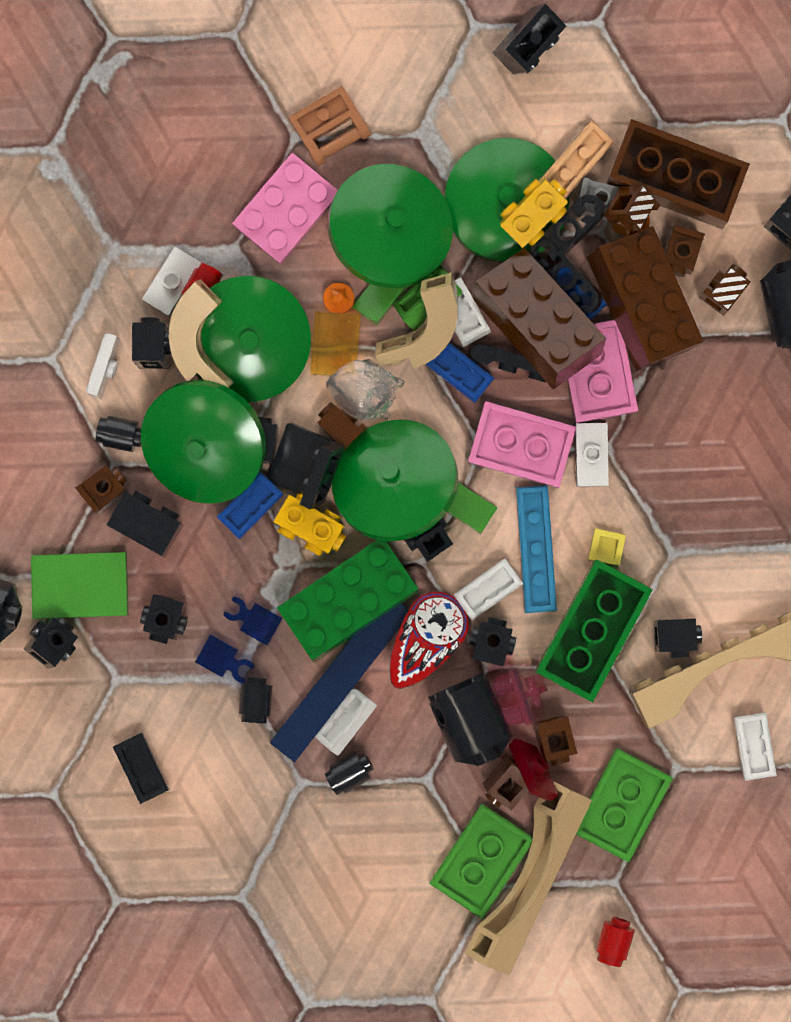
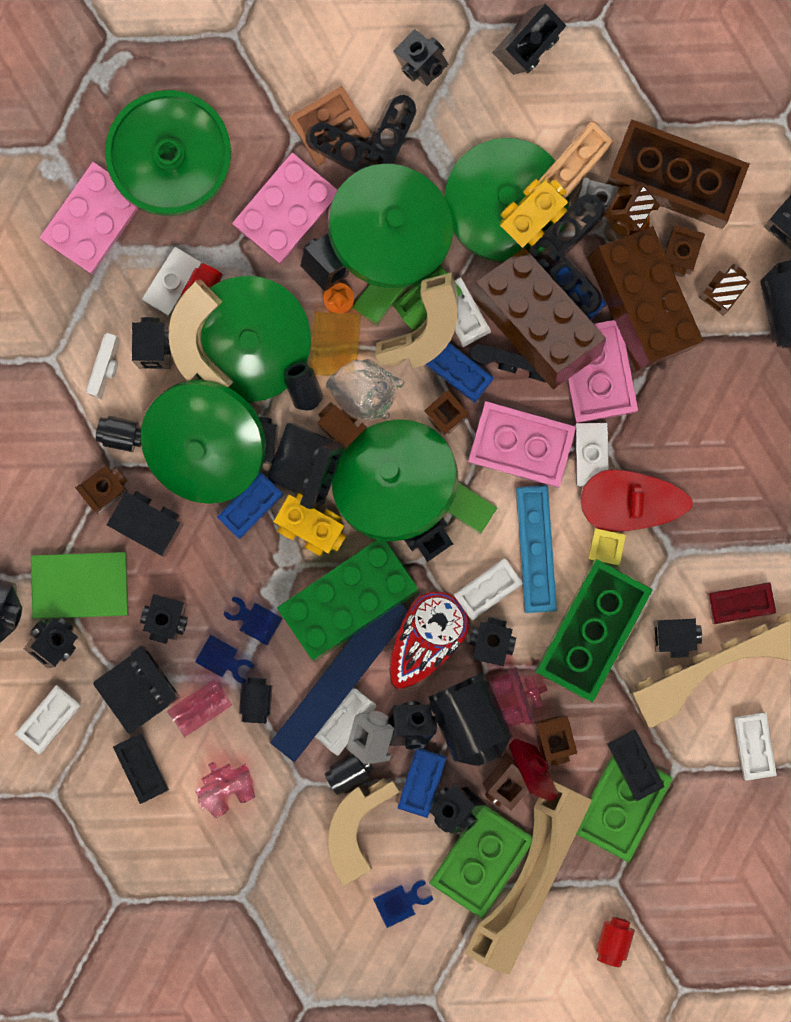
none -> white plate [15,685,82,755]
none -> bright pink plate [39,162,138,275]
none -> black bracket [93,646,181,733]
none -> green dish [105,90,232,216]
none -> clear pink hips [167,679,233,738]
none -> clear pink hips [195,761,255,818]
none -> black brick [284,362,324,411]
none -> black brick [300,233,349,291]
none -> black beam [305,95,416,173]
none -> tan arch [328,778,399,886]
none -> light grey brick [346,711,394,764]
none -> clear blue plate [373,879,433,928]
none -> black brick [387,701,437,750]
none -> black brick [393,29,449,86]
none -> blue plate [397,749,447,818]
none -> reddish brown brick [424,390,469,435]
none -> black brick [429,782,486,834]
none -> red shield [580,469,693,532]
none -> black plate [606,729,665,802]
none -> dark red plate [707,582,776,624]

